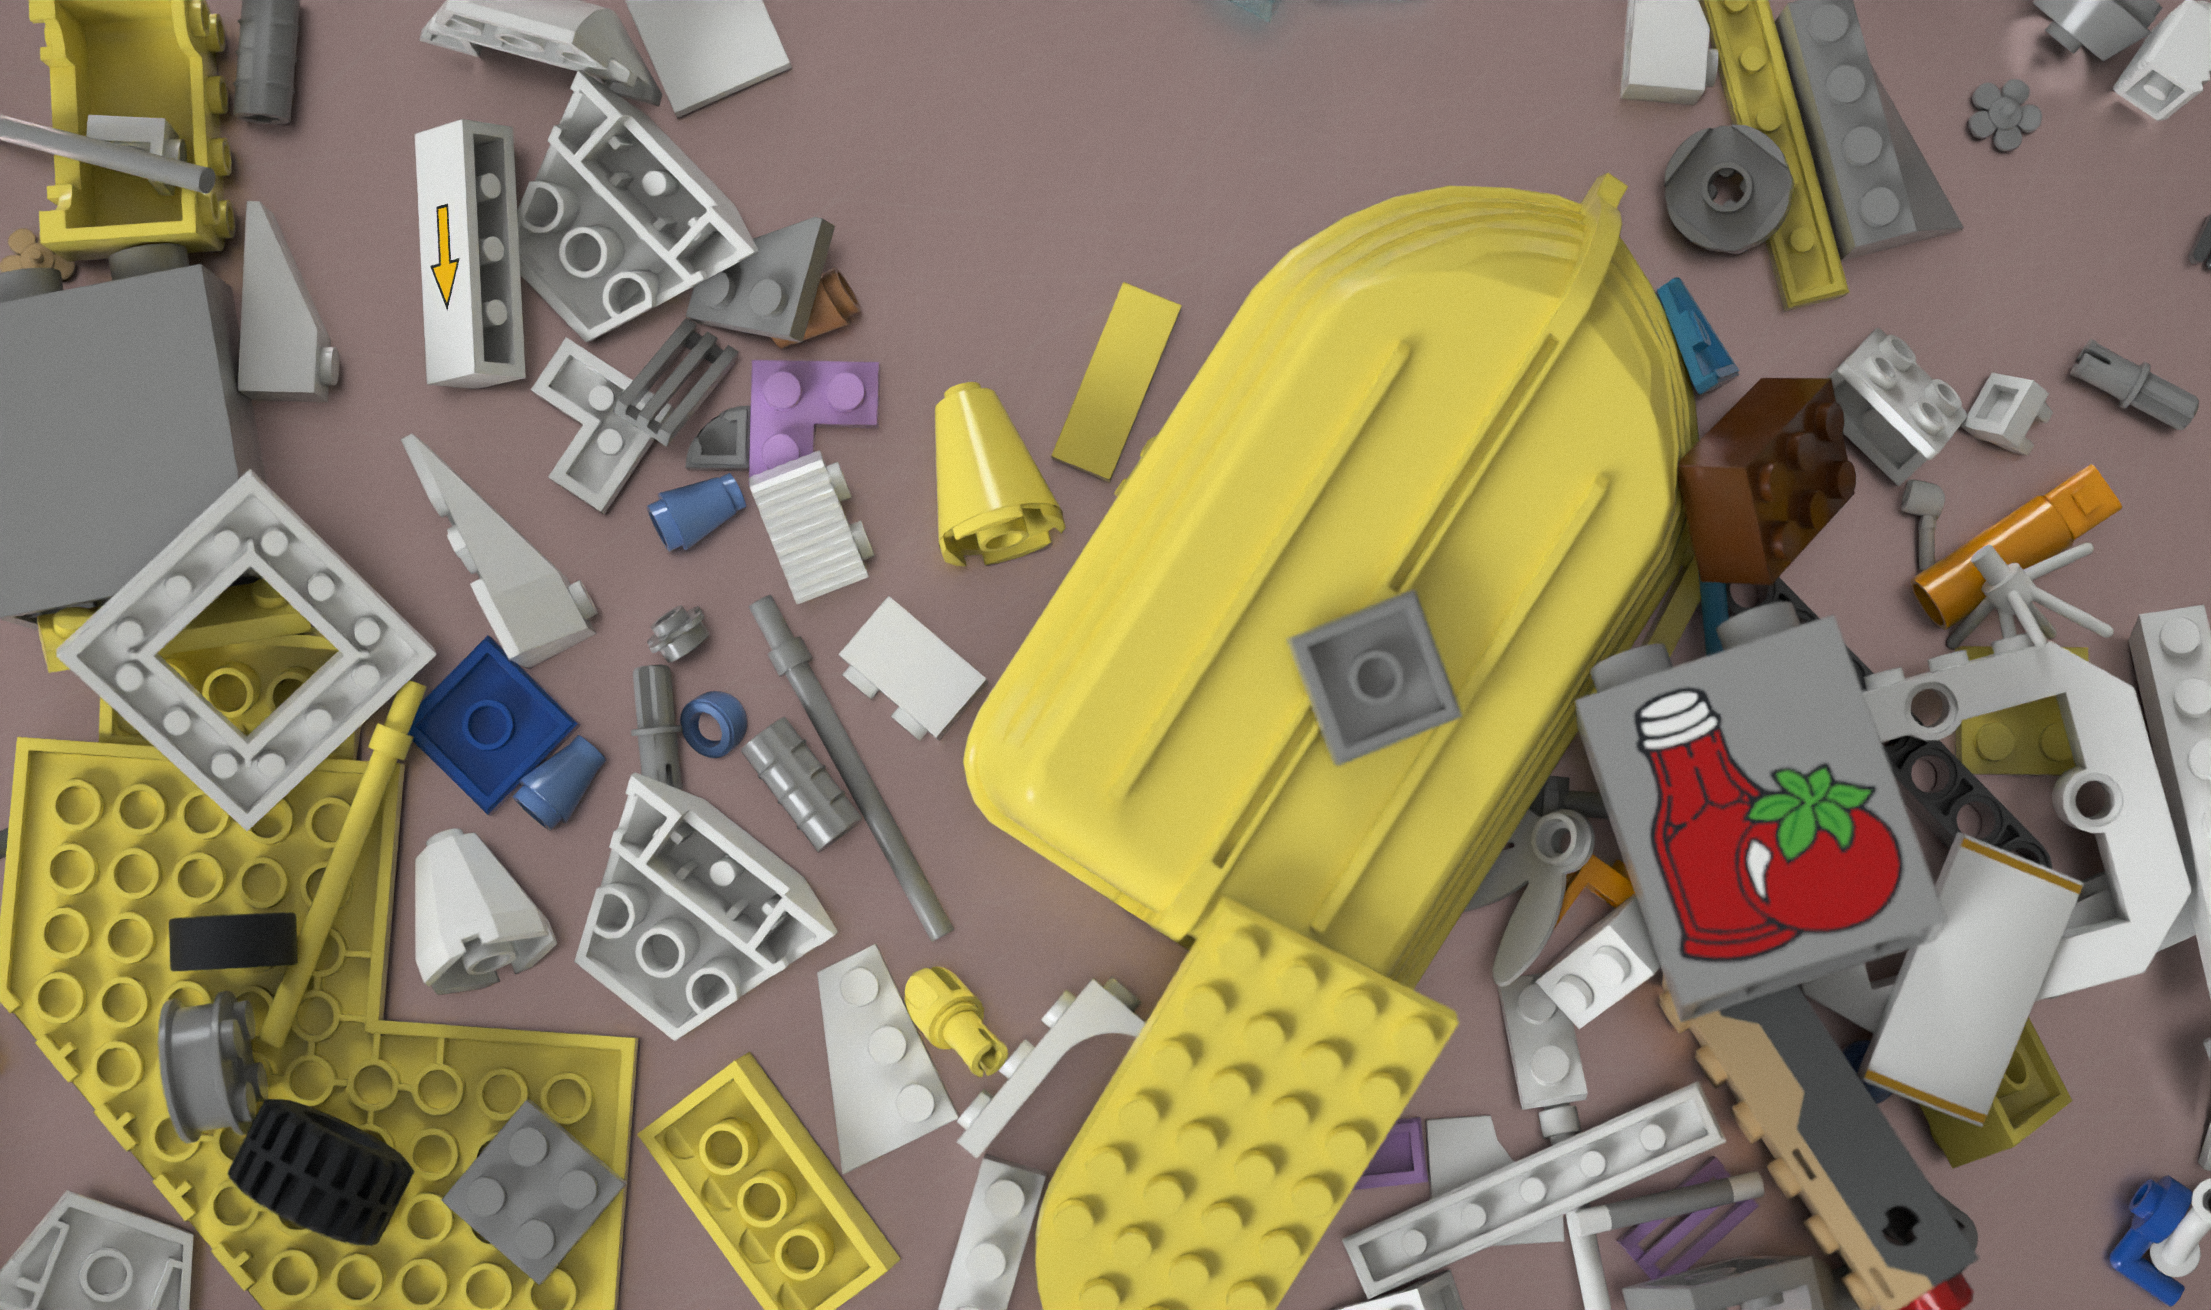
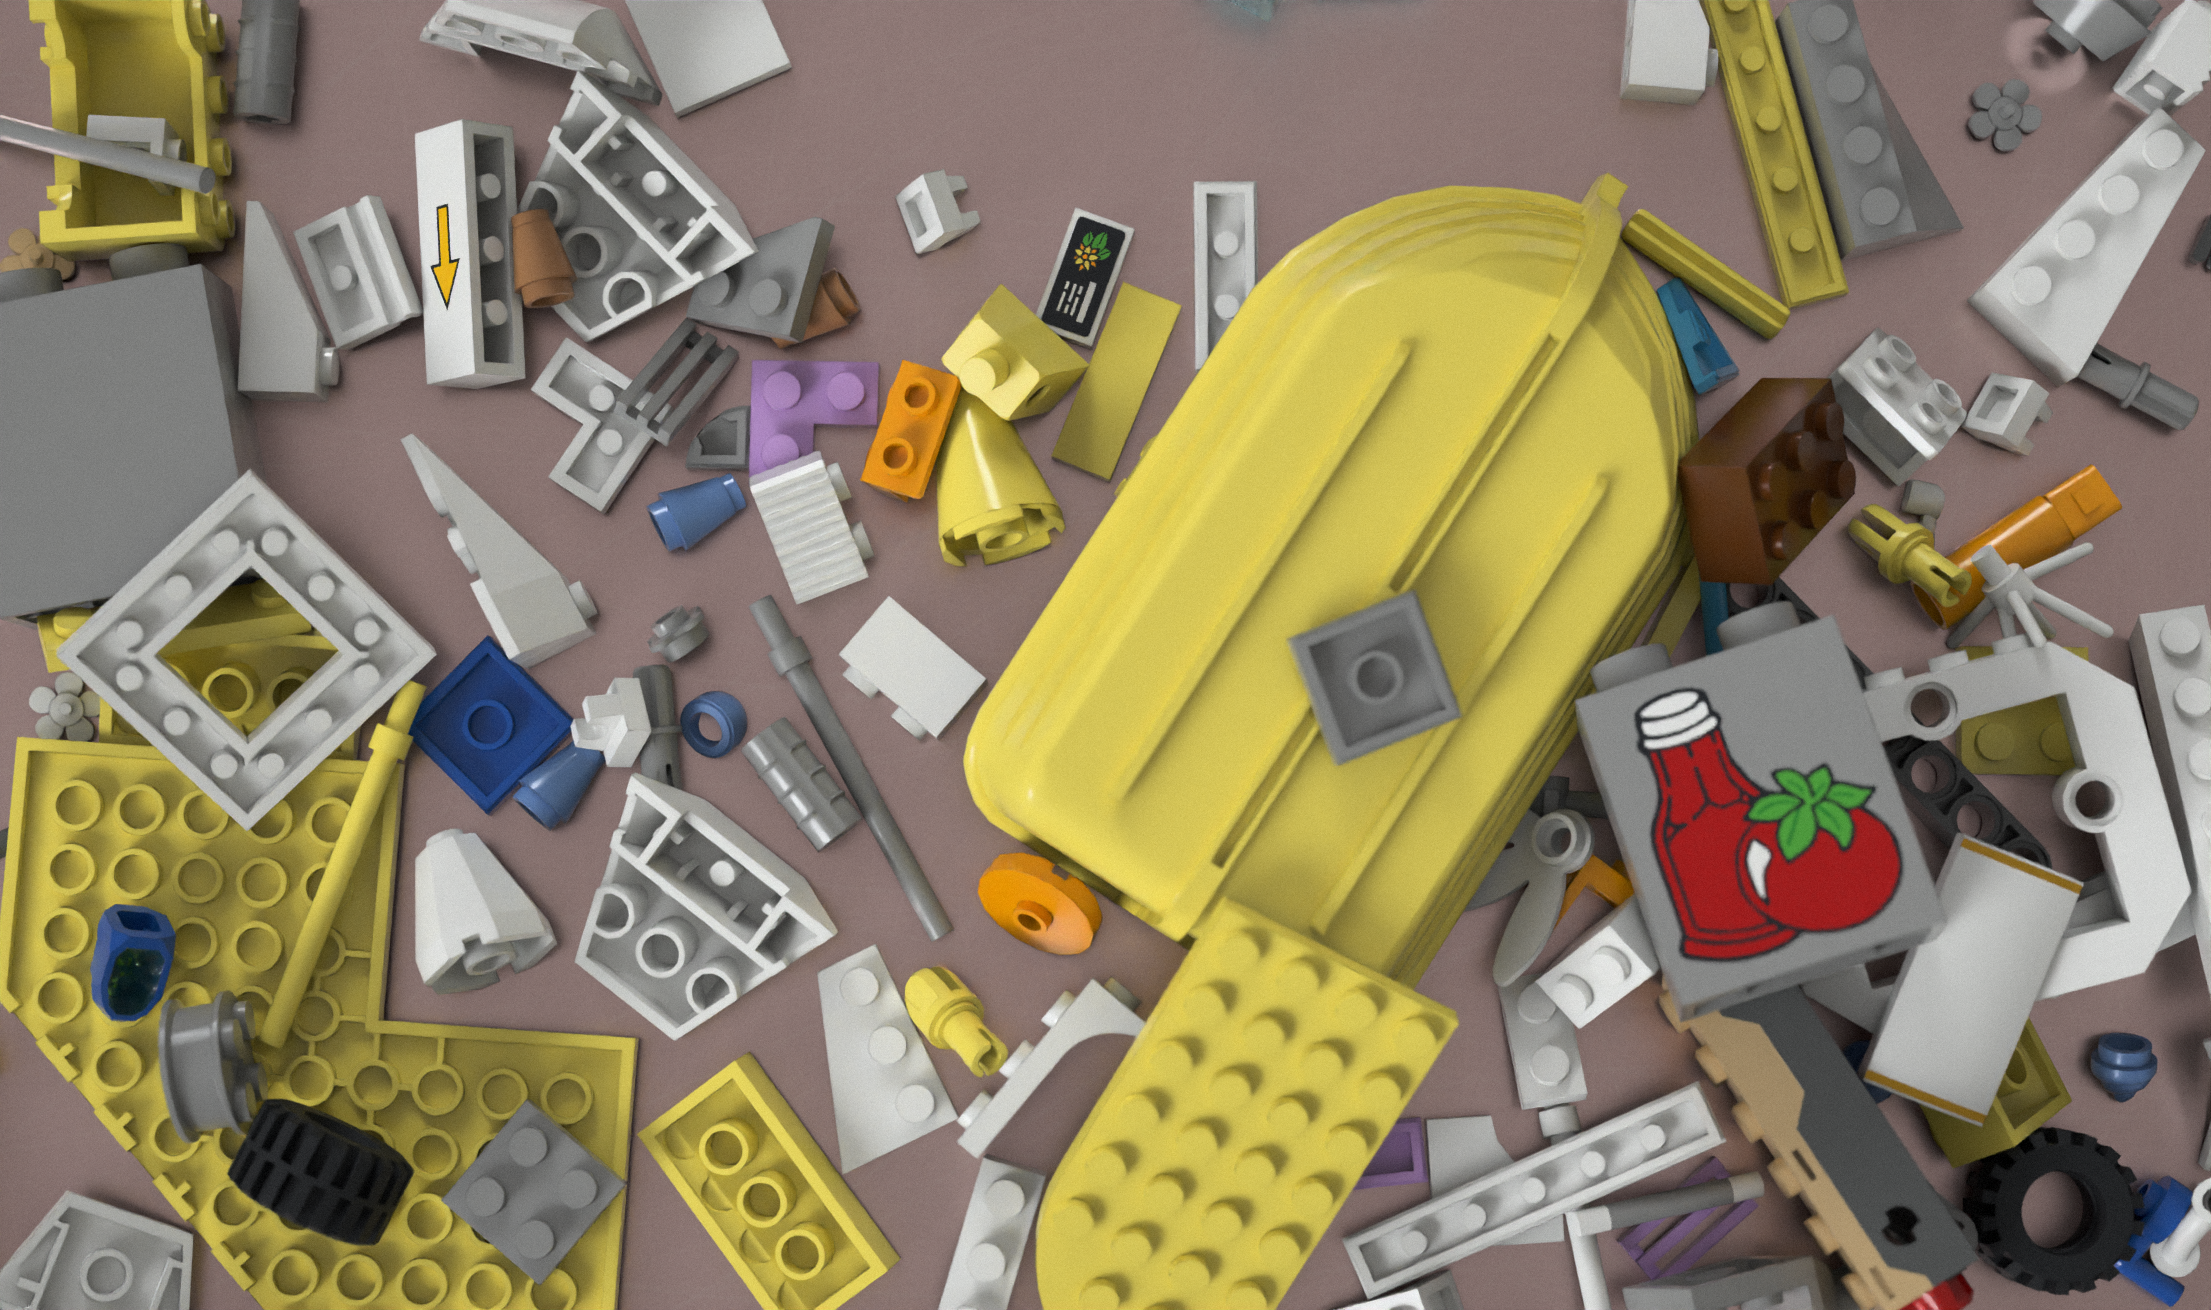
black tyre [169,913,298,971] -> none
light grey plate [1664,124,1794,254] -> none
none -> white plant [29,672,100,742]
none -> blue rock [90,904,176,1021]
none -> white plate [293,195,423,350]
none -> medium nougat cone [511,209,578,308]
none -> white tile [570,678,652,767]
none -> light orange bracket [860,360,962,503]
none -> white tile [895,169,981,254]
none -> light yellow torso [941,284,1089,421]
none -> light orange plate [978,852,1103,955]
none -> tile [1036,207,1135,350]
none -> white tile [1193,181,1258,373]
none -> light yellow axle [1621,209,1791,339]
none -> light yellow arm [1848,504,1972,607]
none -> black tyre [1963,1127,2144,1295]
none -> white wedge [1967,106,2206,387]
none -> medium blue plate [2091,1033,2158,1103]

